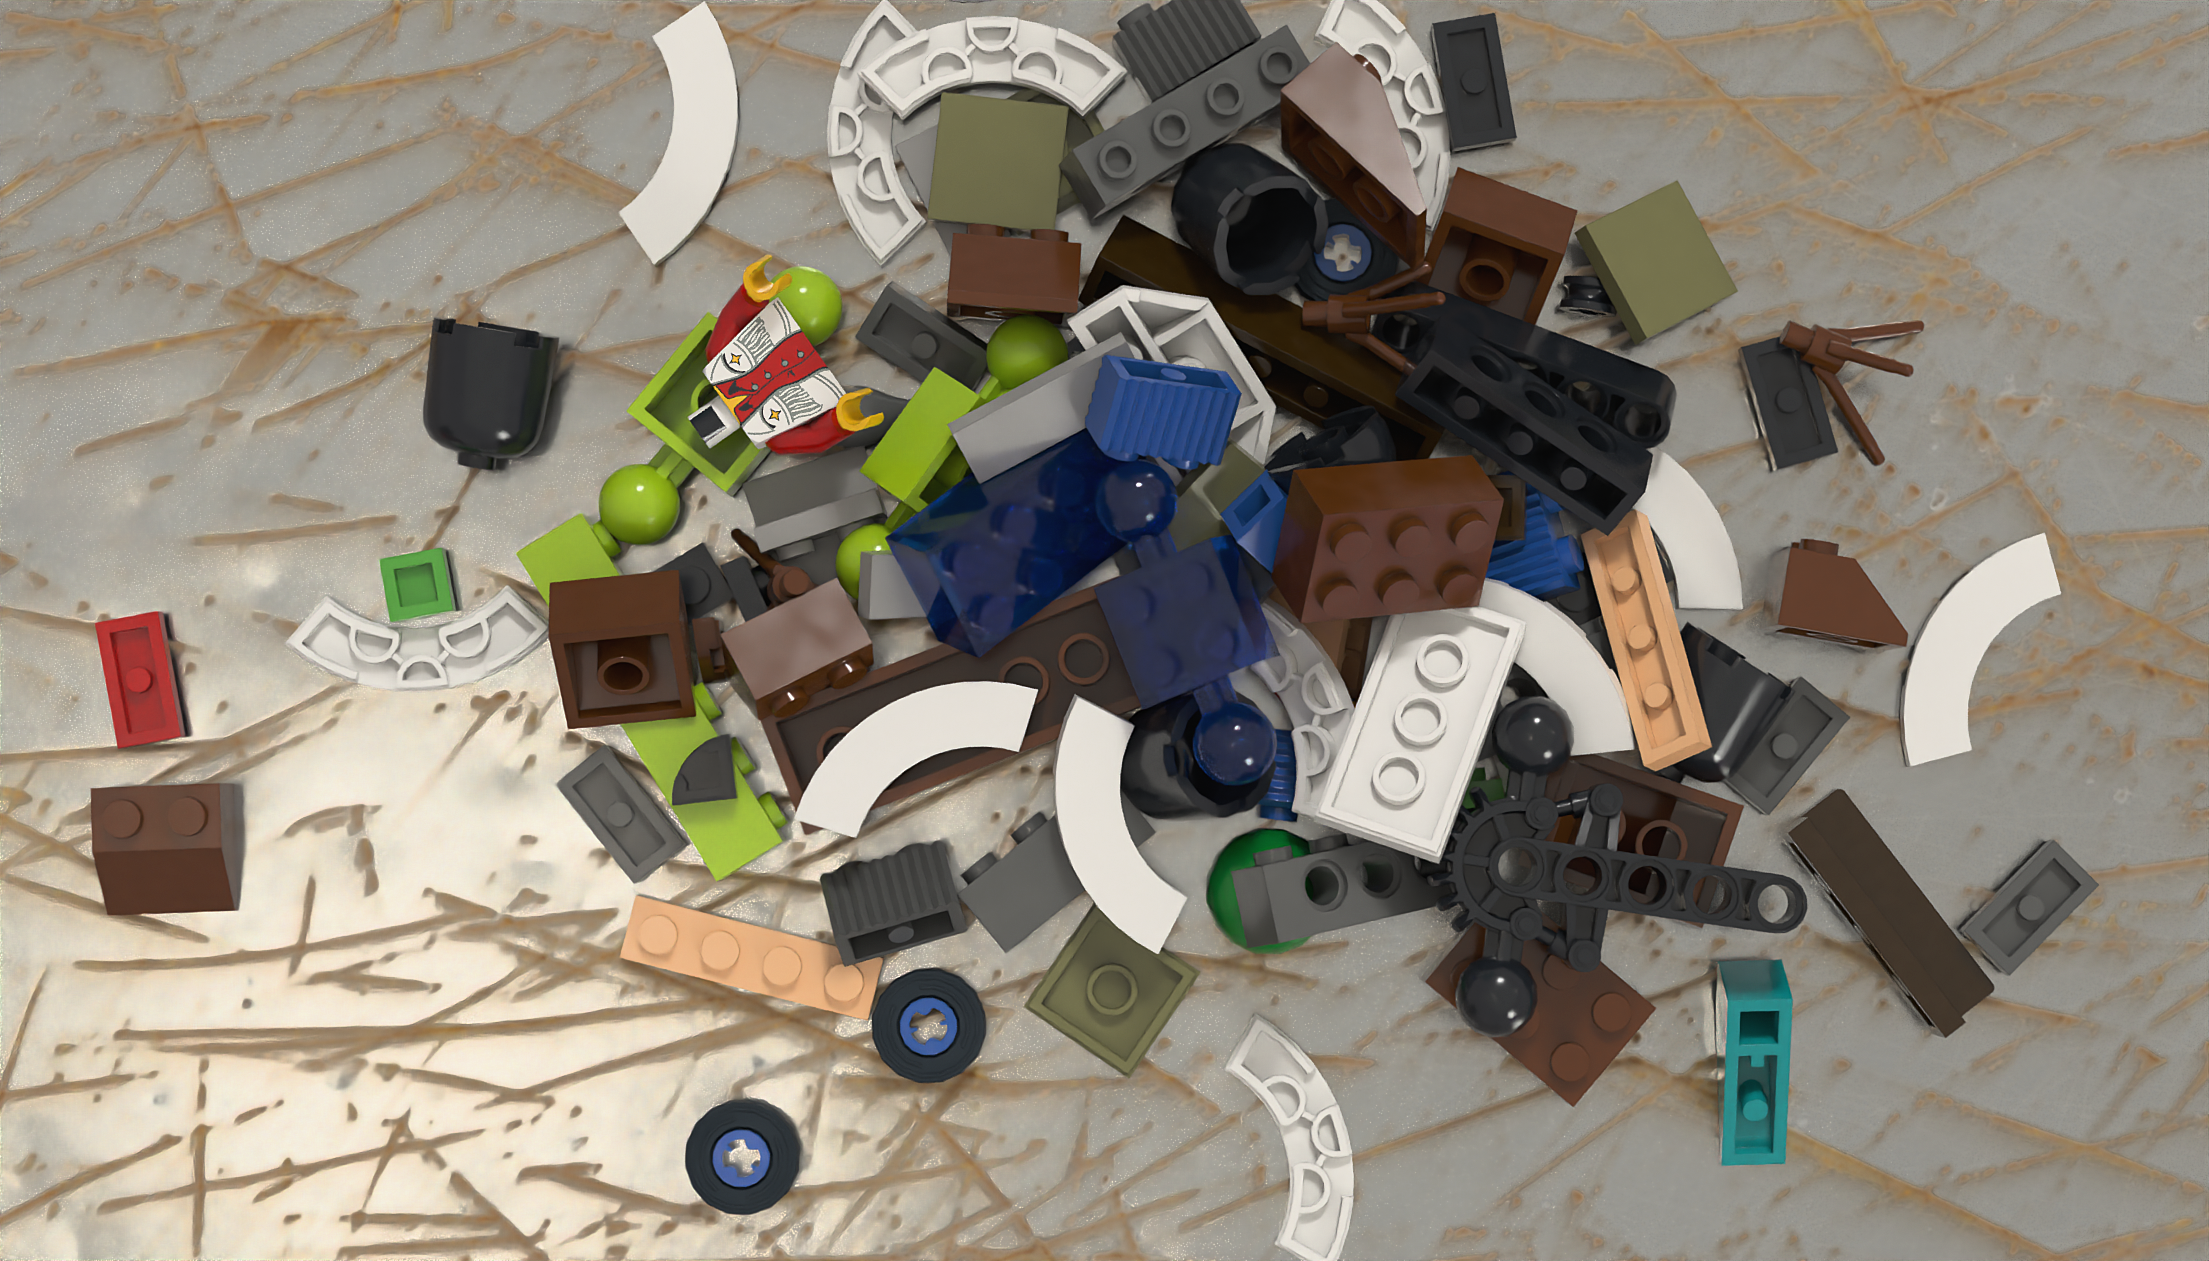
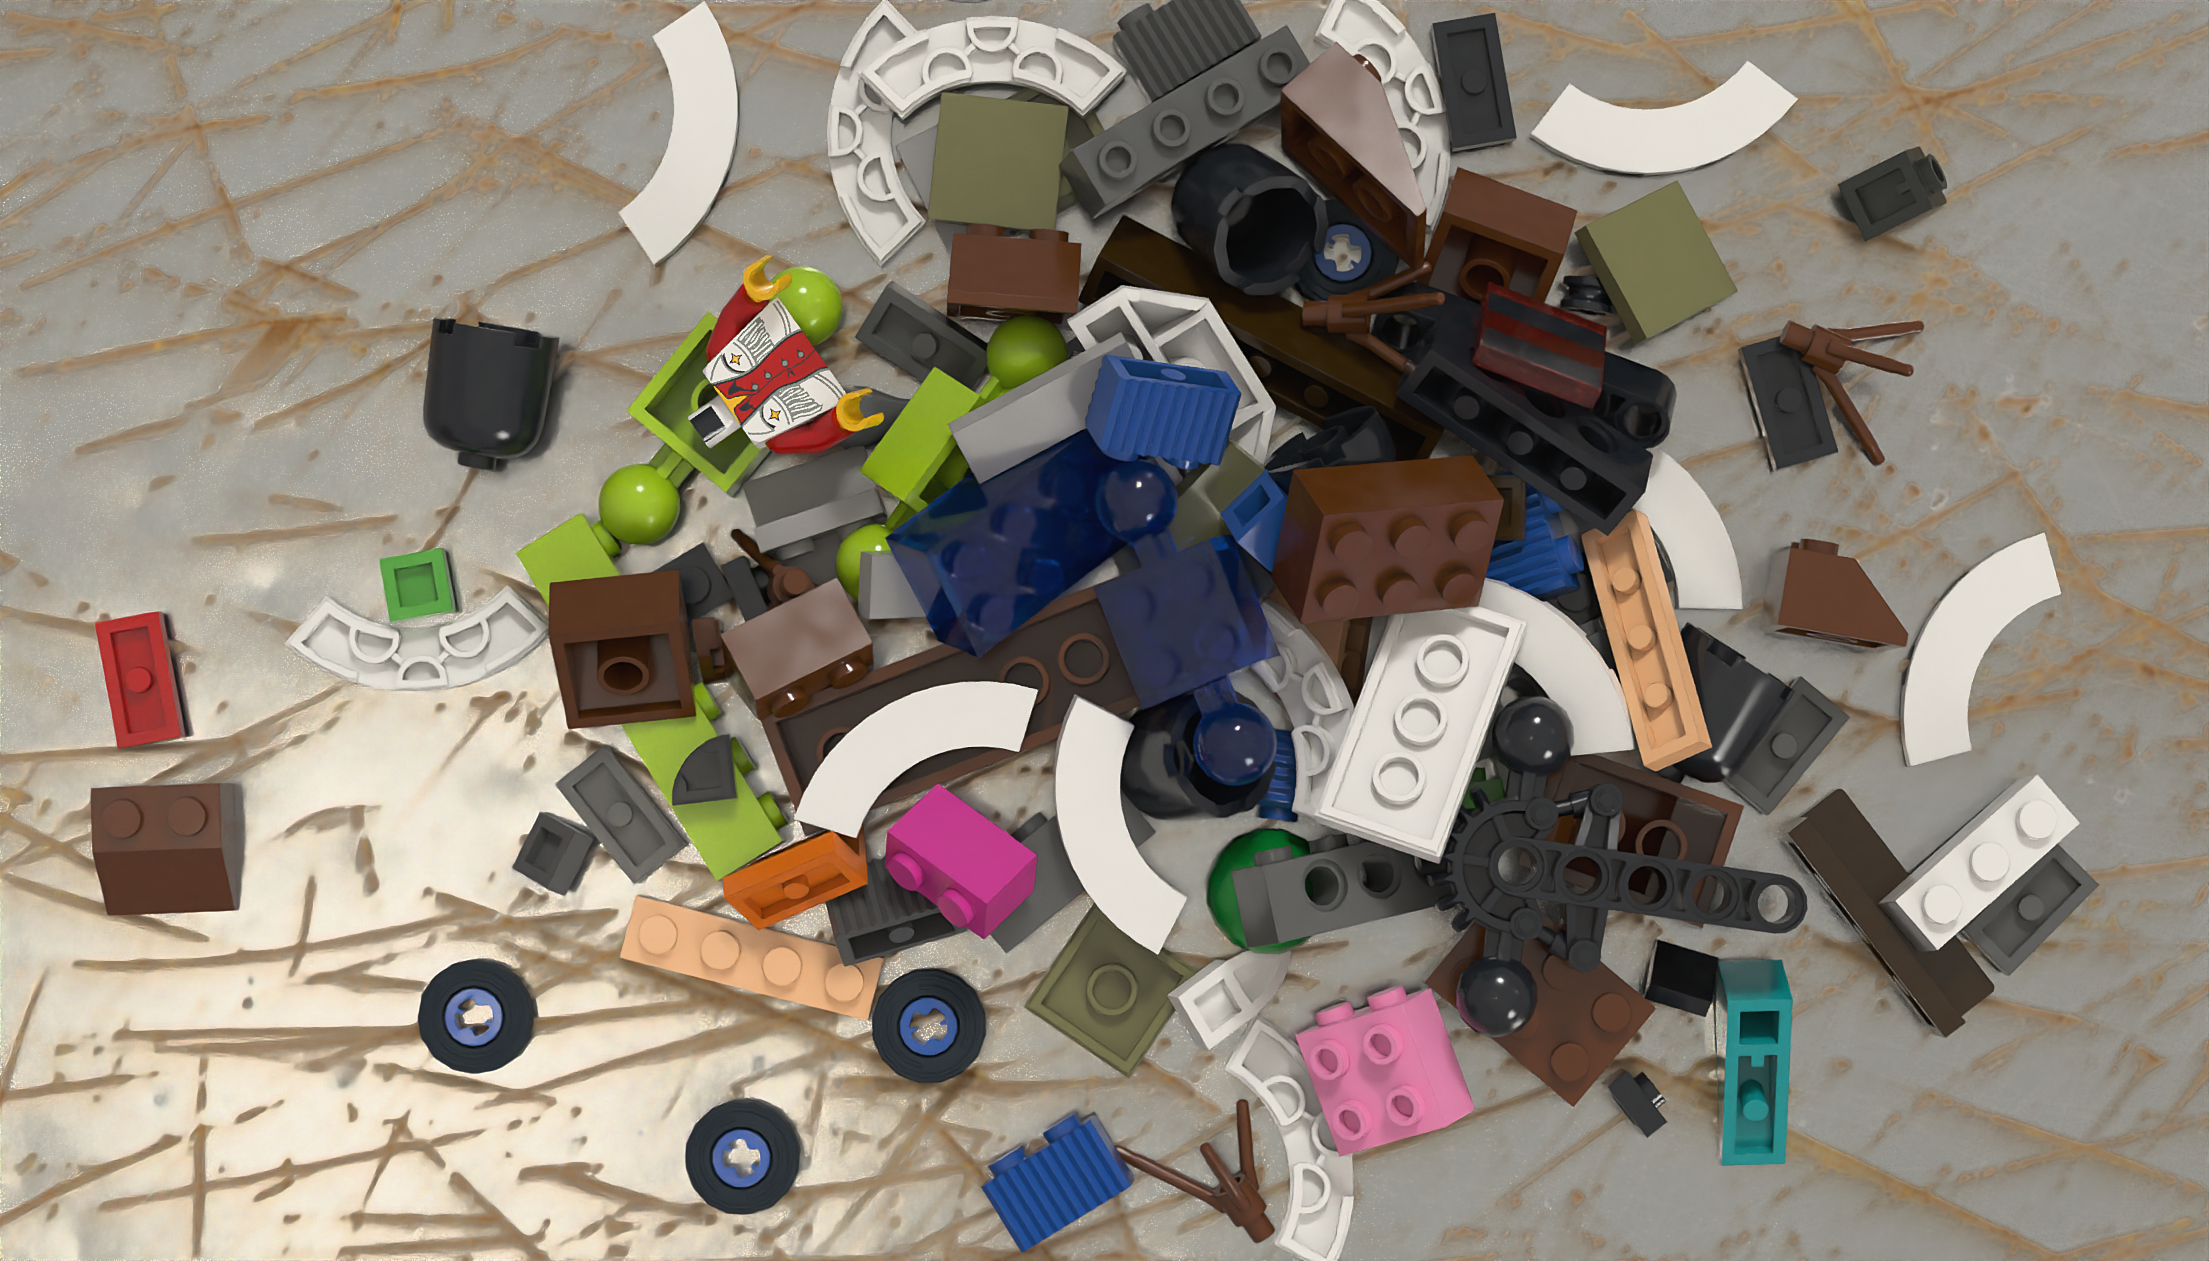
none -> black bush [417,959,534,1075]
none -> dark grey plate [512,811,593,896]
none -> orange panel [723,825,868,930]
none -> dark pink brick [885,784,1037,940]
none -> blue brick [981,1112,1135,1253]
none -> reddish brown plant [1115,1099,1275,1244]
none -> white plate [1167,950,1292,1050]
none -> bright pink brick [1296,985,1475,1157]
none -> clear red tile [1472,282,1607,408]
none -> white tile [1529,60,1798,176]
none -> black plate [1601,1067,1667,1138]
none -> black tile [1644,939,1719,1017]
none -> pearl dark grey bracket [1838,146,1947,242]
none -> white brick [1878,774,2080,952]

